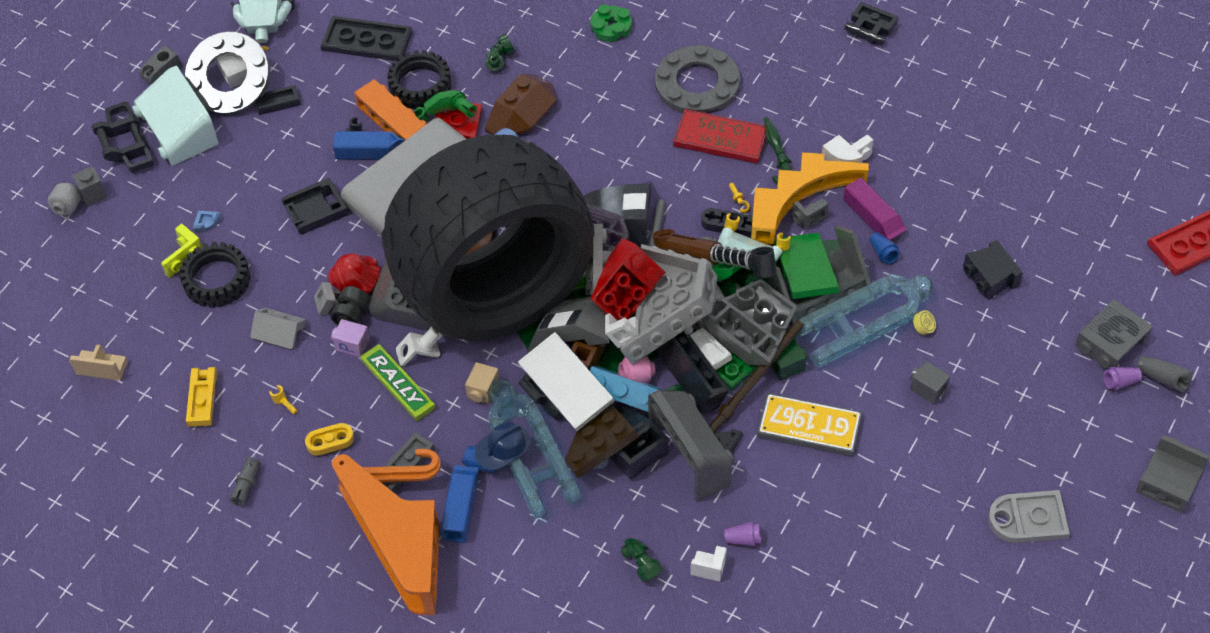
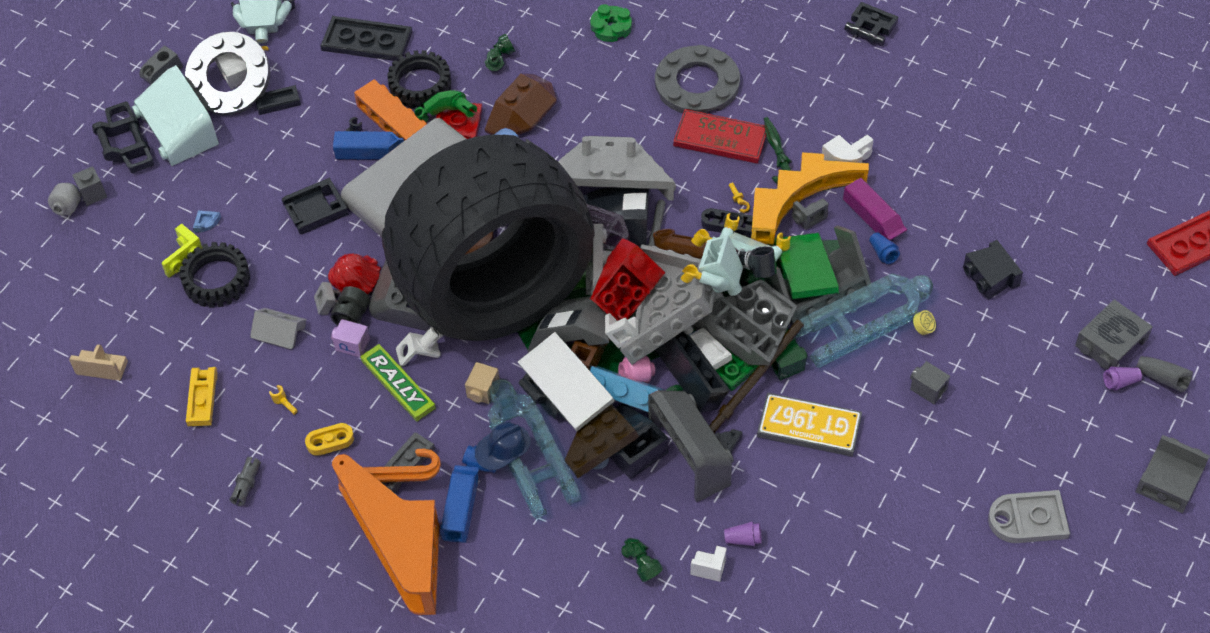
none -> light grey piece [558,136,676,200]
none -> light aqua torso [681,229,743,296]

